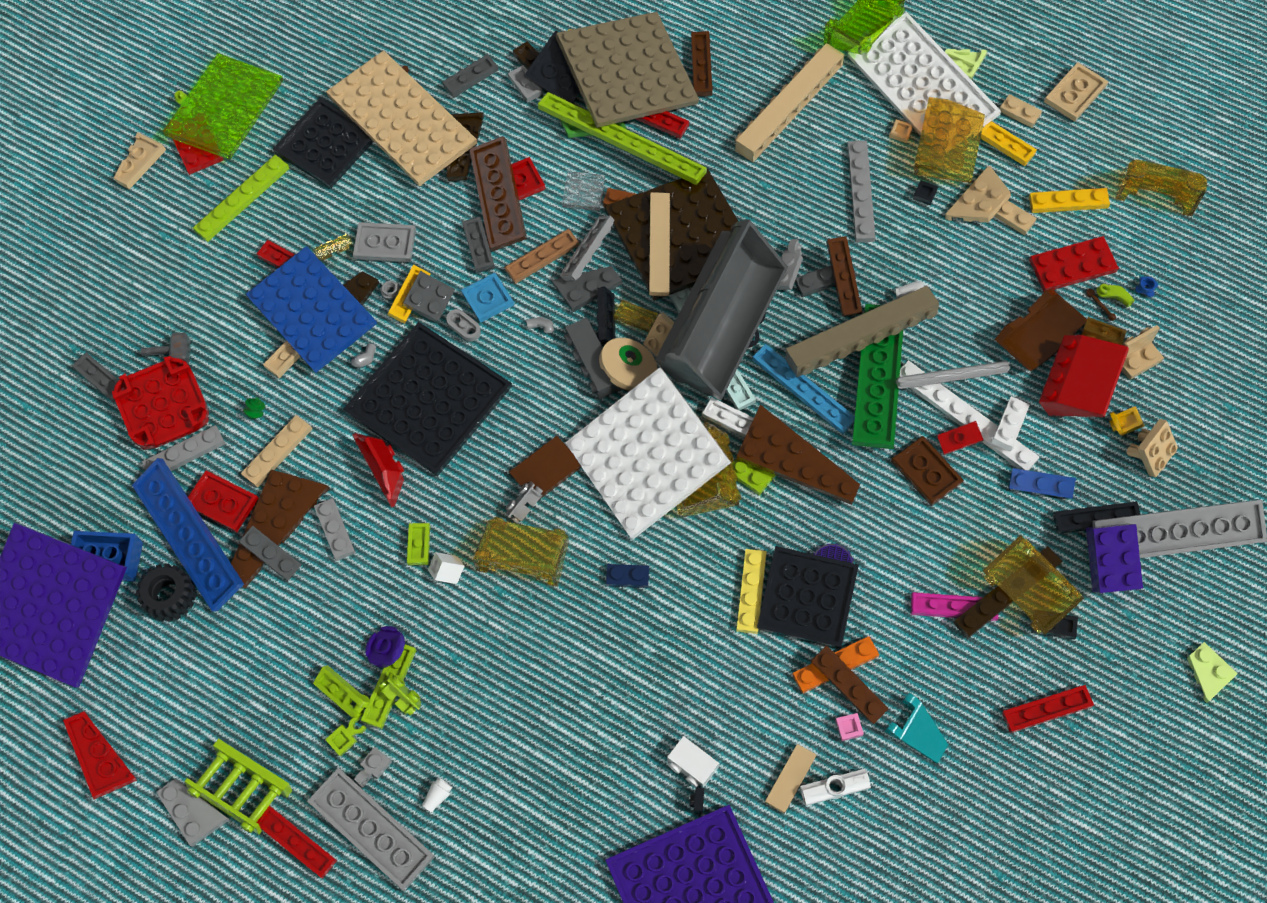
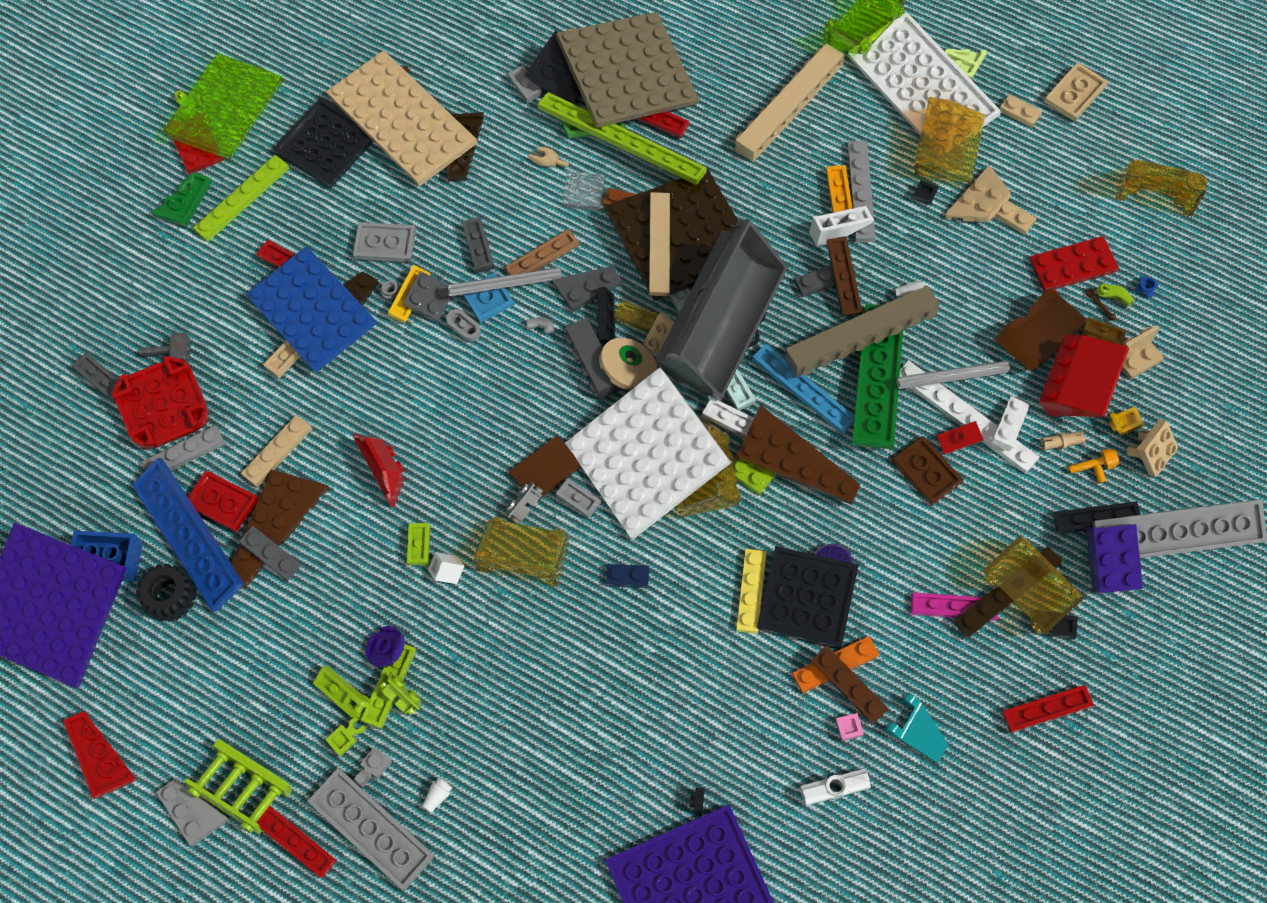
tan wing [114,132,166,189] -> none
green wheel [243,397,265,419] -> none
clear yellow plate [312,234,353,260] -> none
light grey plate [314,498,356,561] -> none
black plate [343,322,512,477] -> none
light grey arm [351,343,376,368] -> none
dark grey plate [443,54,498,98] -> none
reddish brown plate [470,136,527,251] -> none
red plate [512,157,546,201] -> none
dark brown plate [513,41,539,70] -> none
light grey plate [560,216,614,281] -> none
white brick [667,736,719,788] -> none
reddish brown plate [691,31,712,96] -> none
tan tile [765,744,817,814] -> none
light grey hinge [777,239,803,290] -> none
tan tile [889,119,913,143] -> none
yellow plate [978,121,1037,166] -> none
blue plate [1009,468,1076,499] -> none
yellow plate [1029,188,1110,213] -> none
yellowish green wing [1187,642,1238,703] -> none
none -> green wing [151,172,212,227]
none -> light grey axle [447,268,561,296]
none -> tan hand [528,147,569,167]
none -> light grey plate [556,478,601,519]
none -> white slope [809,206,874,247]
none -> light orange plate [826,165,852,213]
none -> tan pin [1041,431,1085,451]
none -> light orange piece [1068,448,1119,484]

